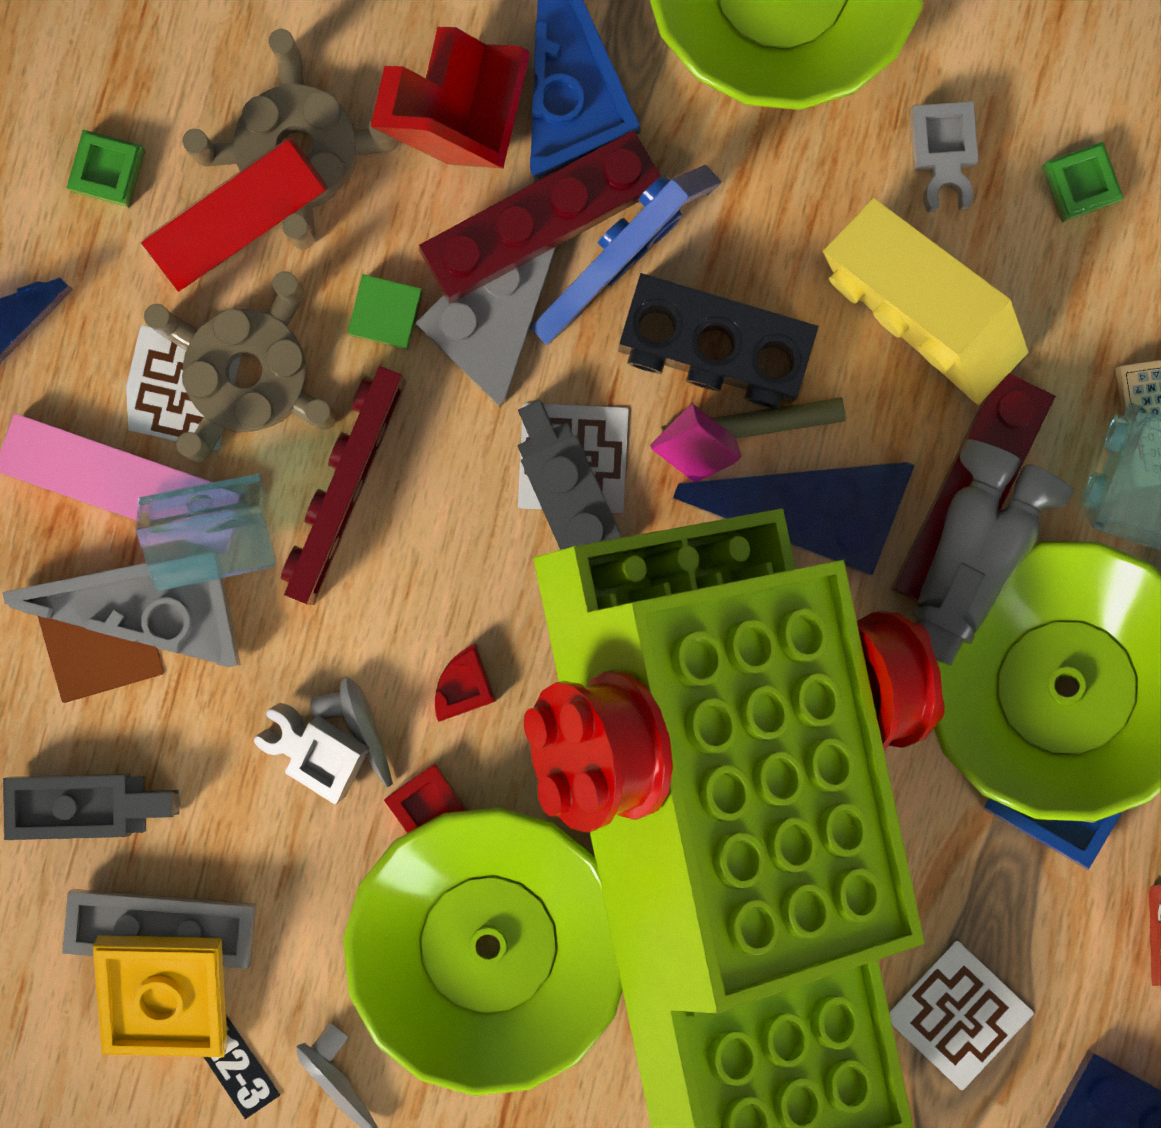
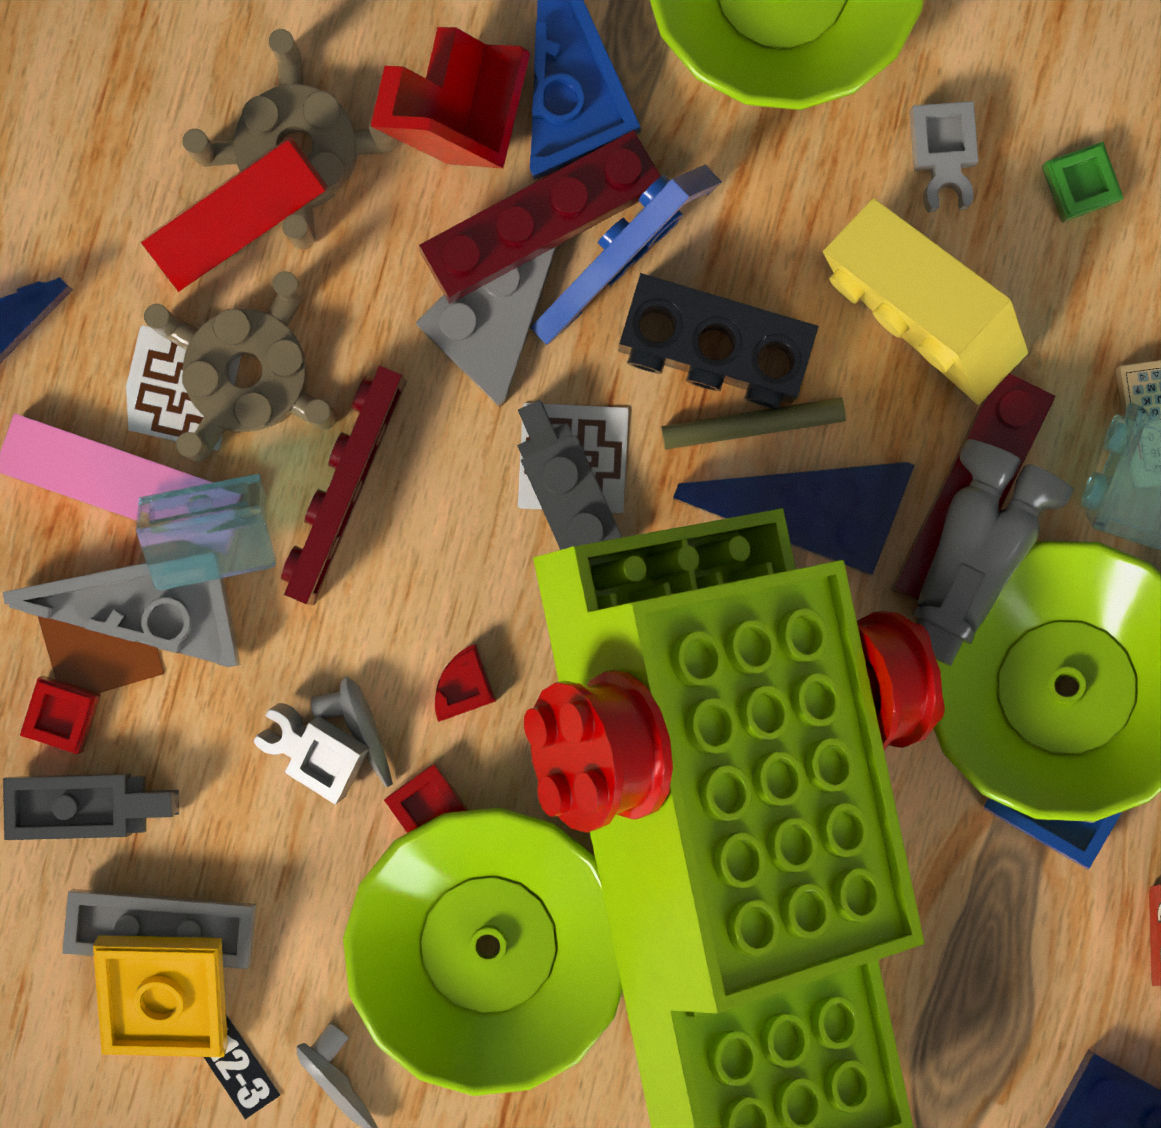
bright green tile [66,130,145,208] -> none
bright green tile [348,274,423,350] -> none
dark pink slope [650,403,742,483] -> none
white sticker [889,941,1034,1090] -> none
none -> red tile [20,676,101,754]

